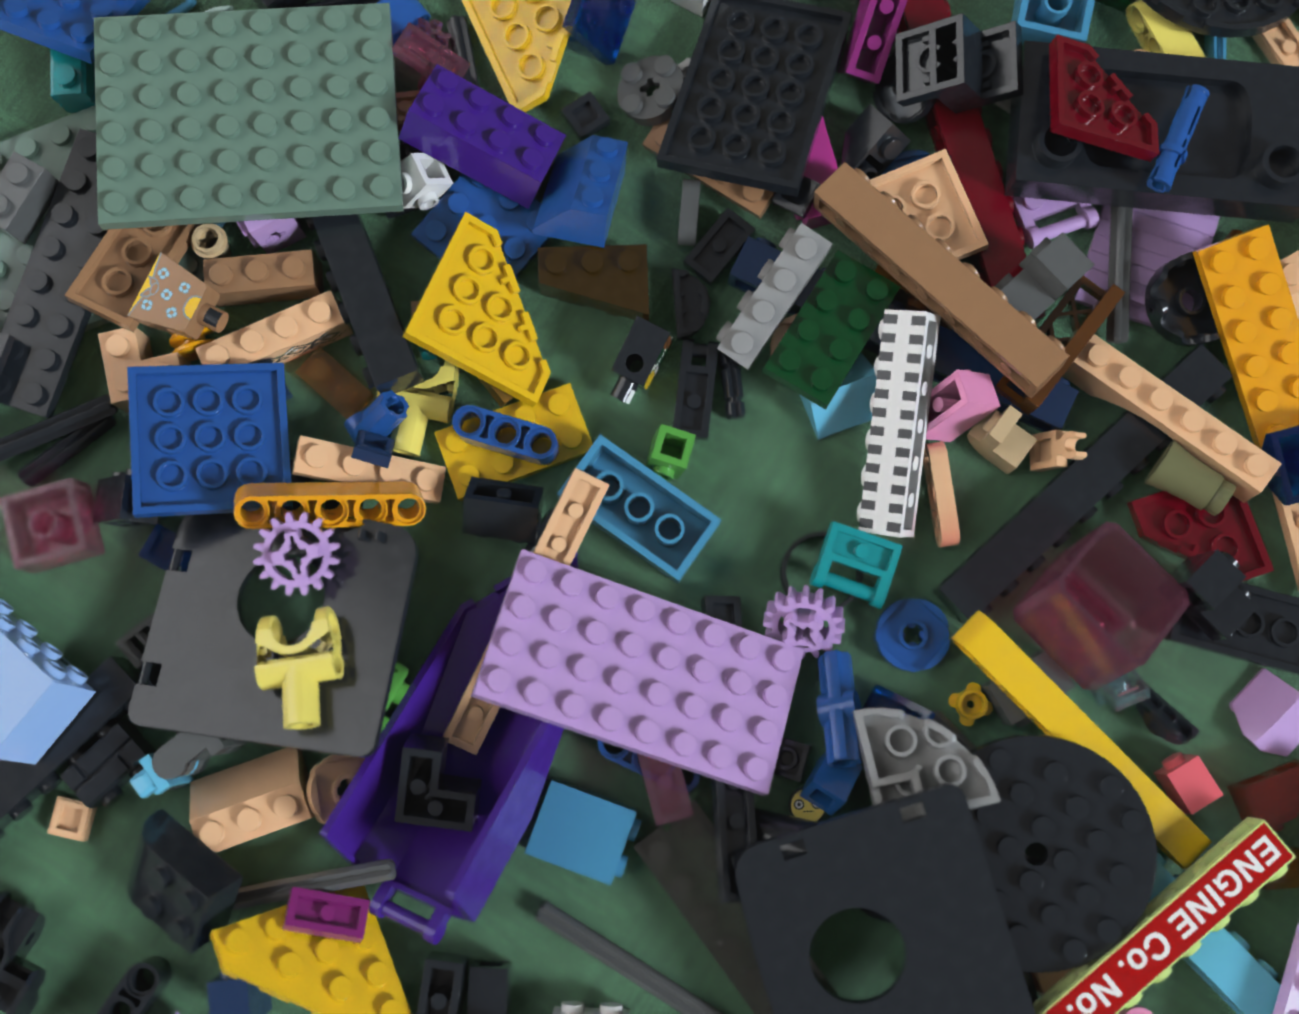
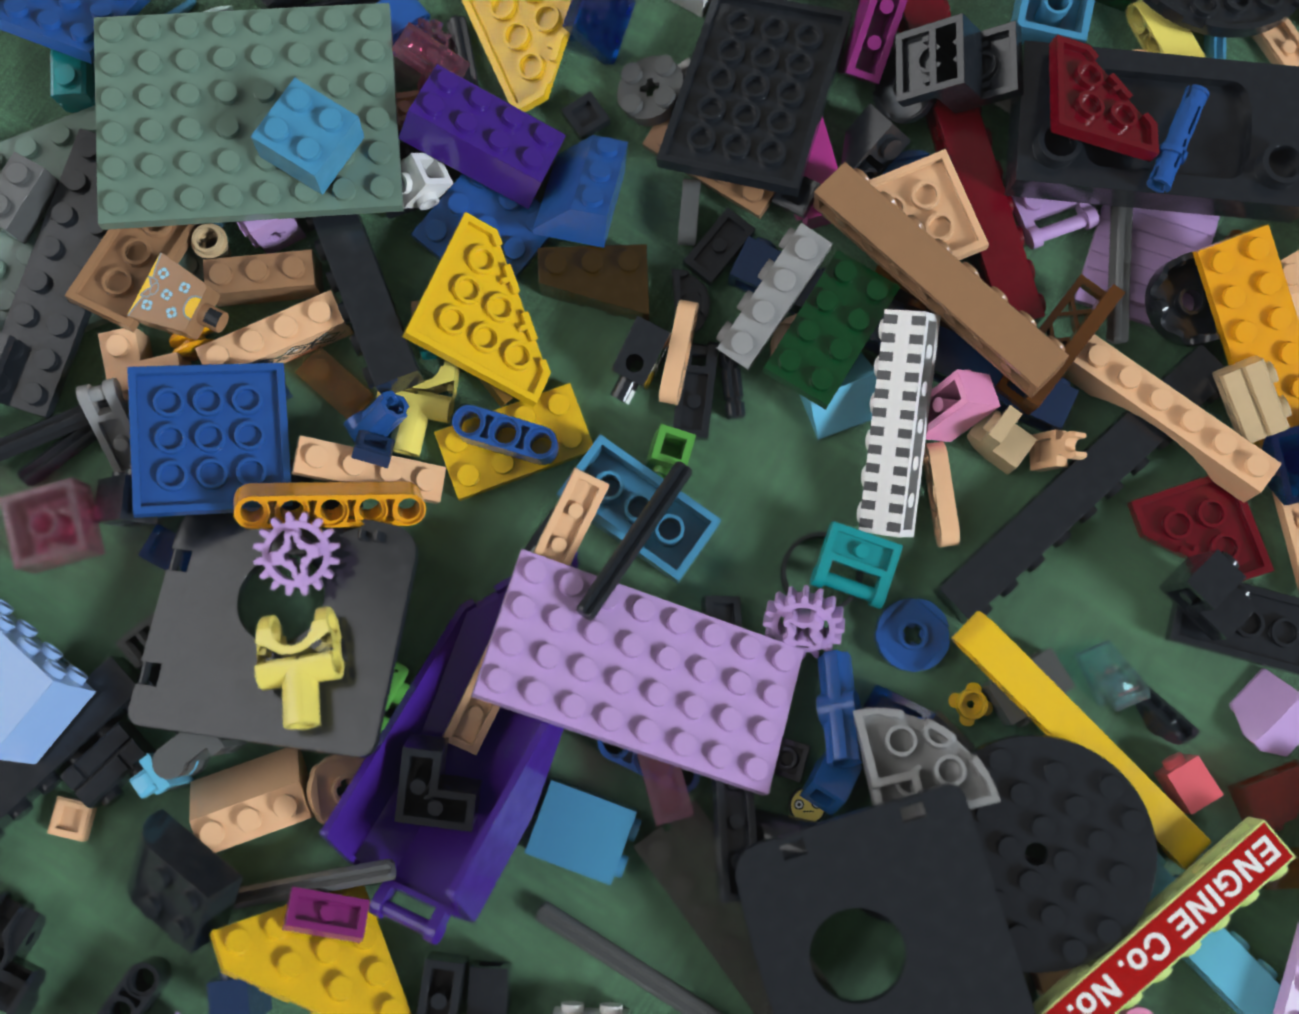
black brick [462,477,544,544] -> none
dark grey brick [994,232,1094,320] -> none
clear pink plate [1013,522,1190,690] -> none
olive plant [1144,440,1236,516] -> none
none -> light grey plate [76,378,131,472]
none -> dark azure brick [250,78,365,195]
none -> black axle [576,461,692,621]
none -> light nougat beam [659,299,699,405]
none -> tan brick [1212,356,1292,443]

